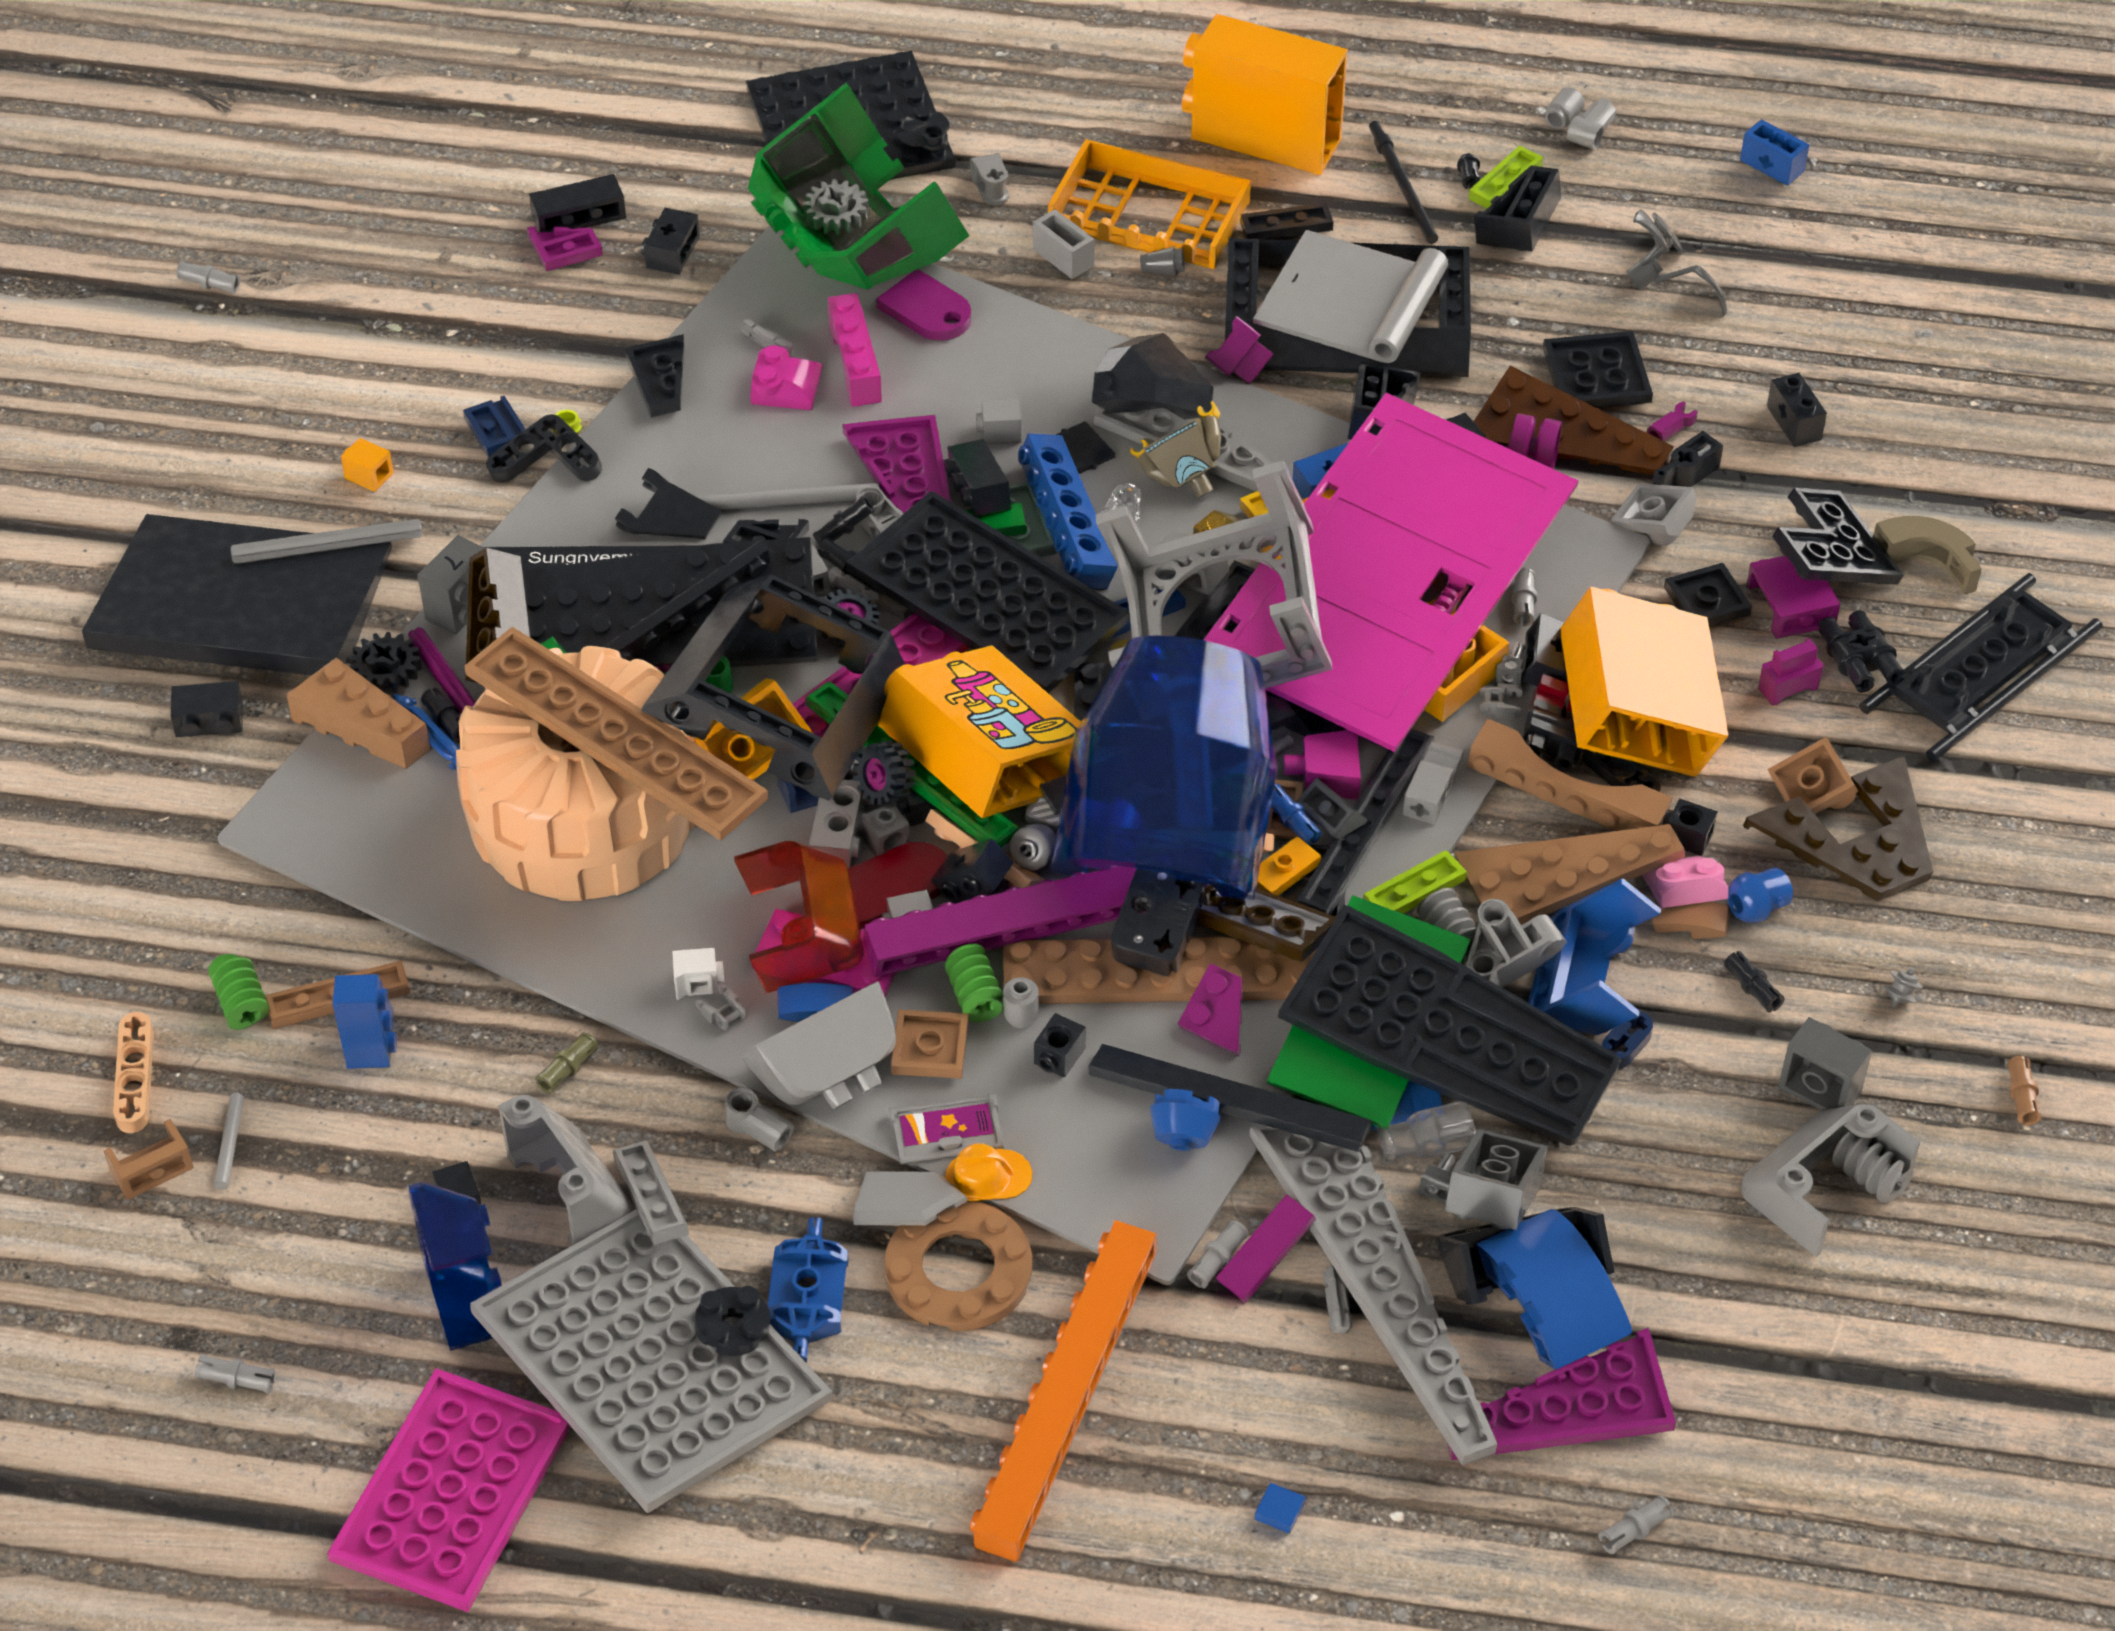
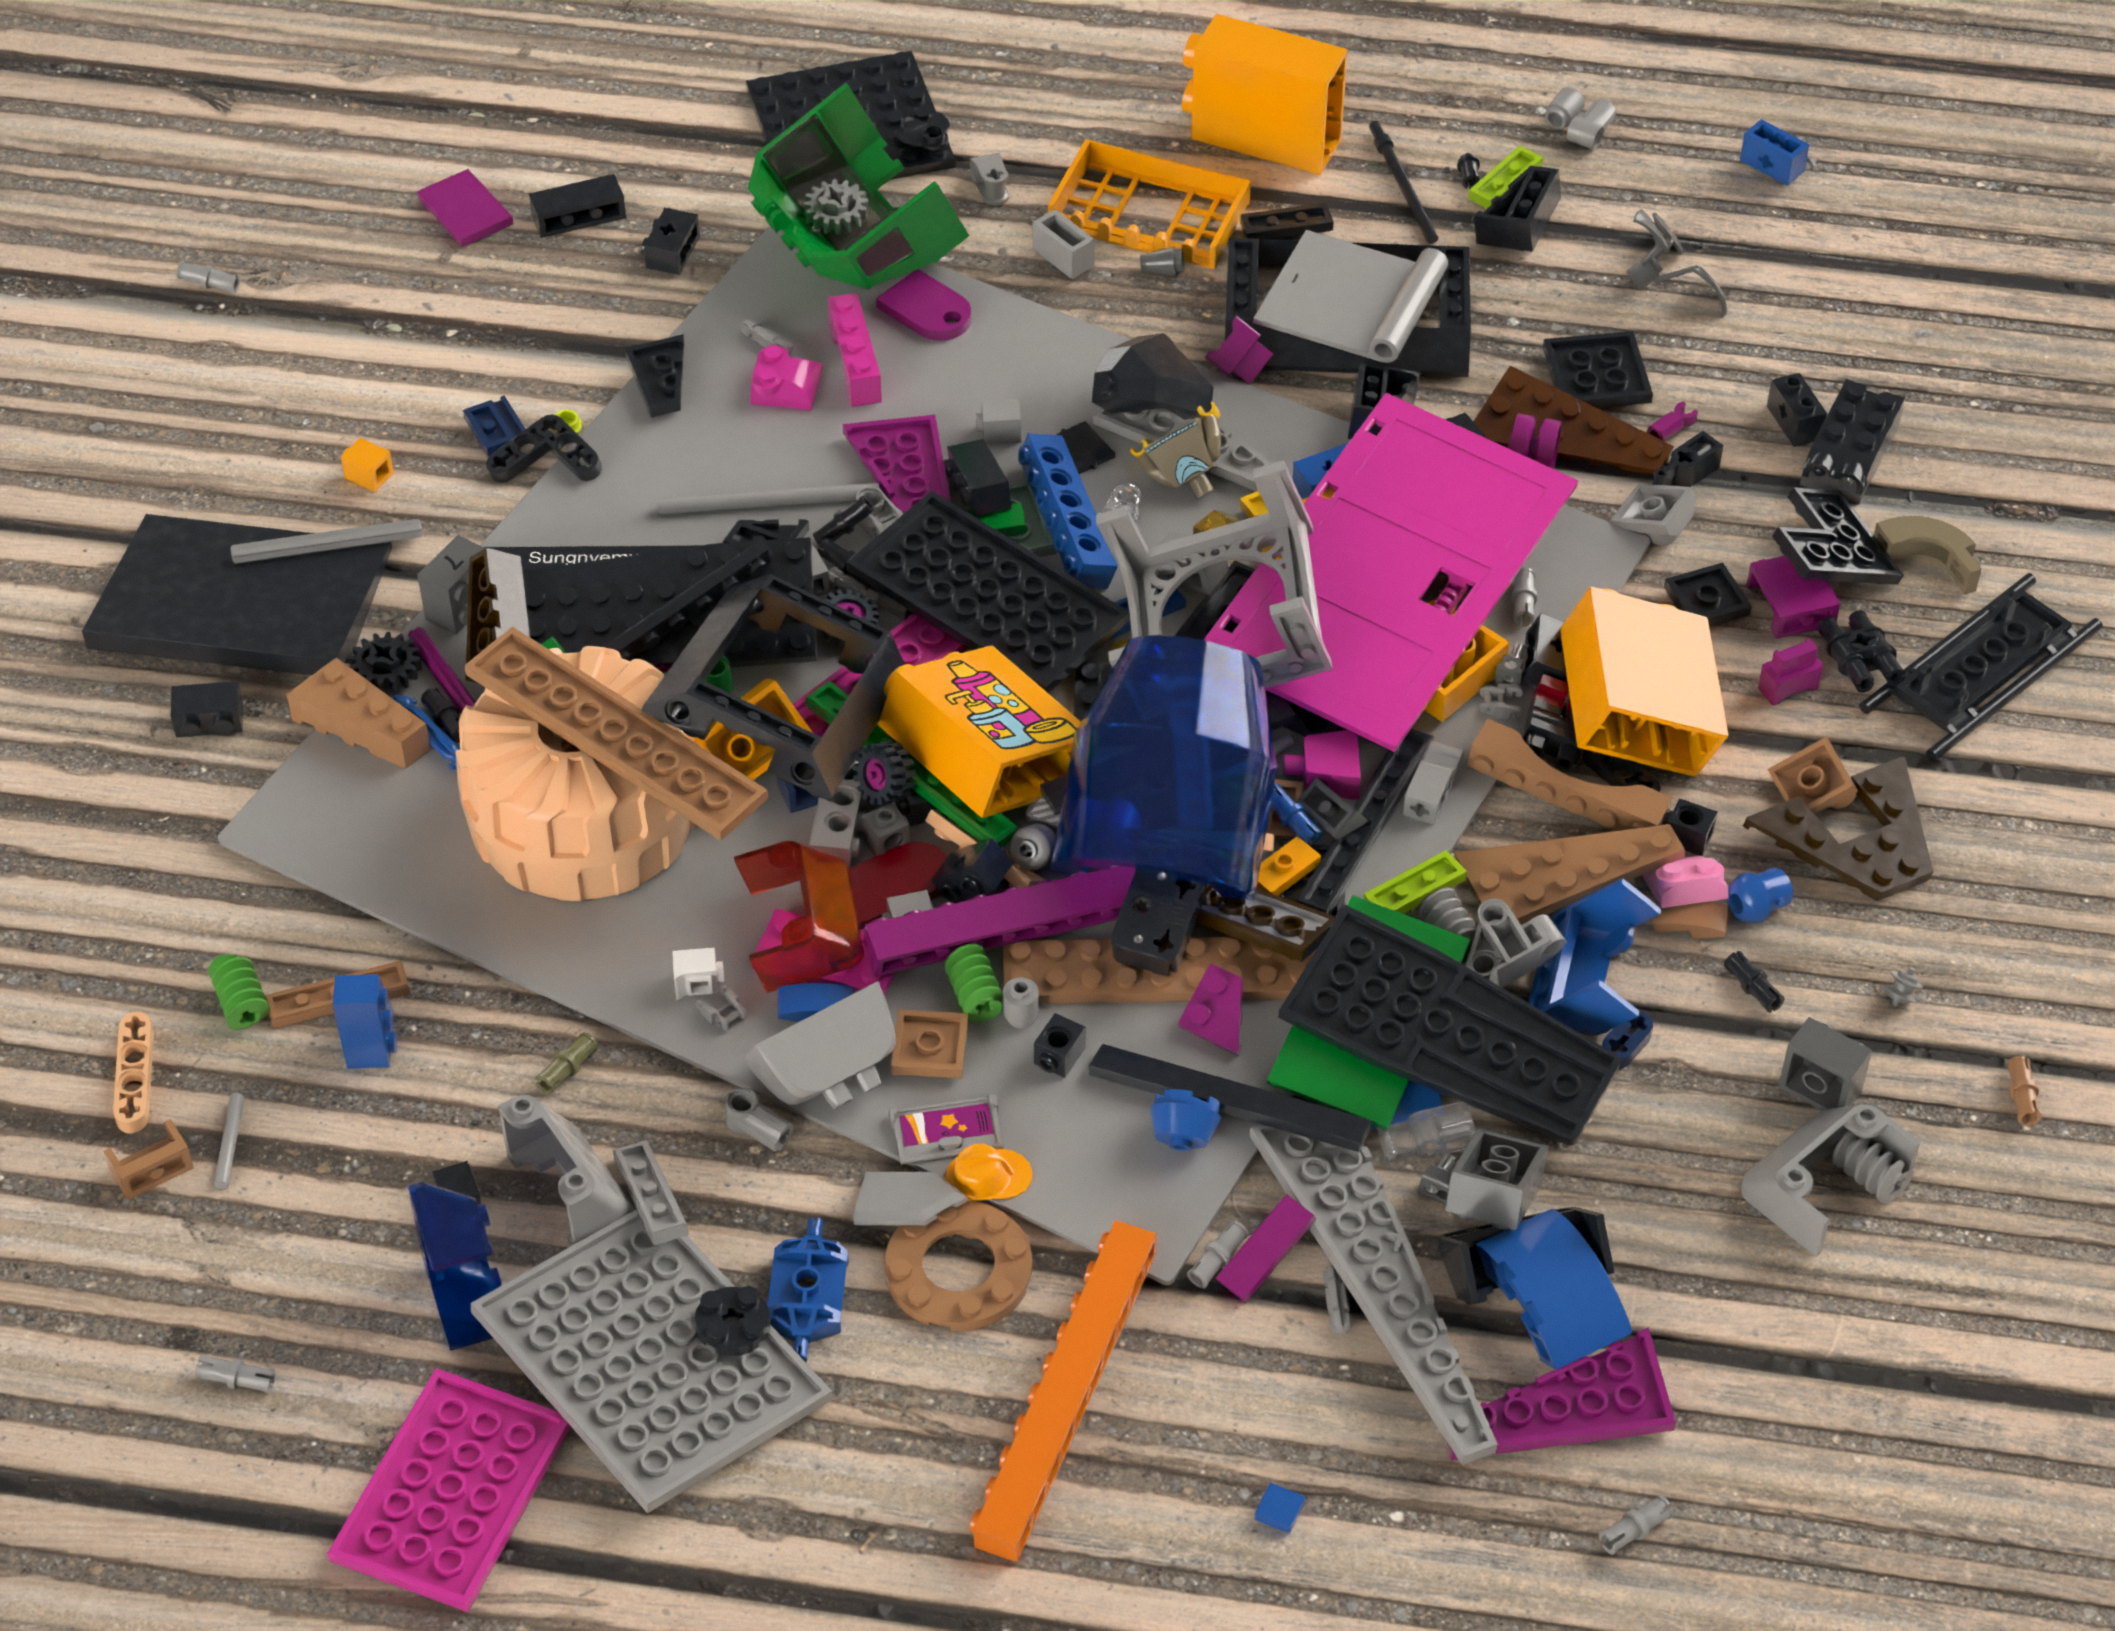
magenta wing [527,226,603,271] -> none
black flag [615,468,722,539] -> none
none -> magenta tile [417,169,513,247]
none -> black piece [1800,379,1905,504]

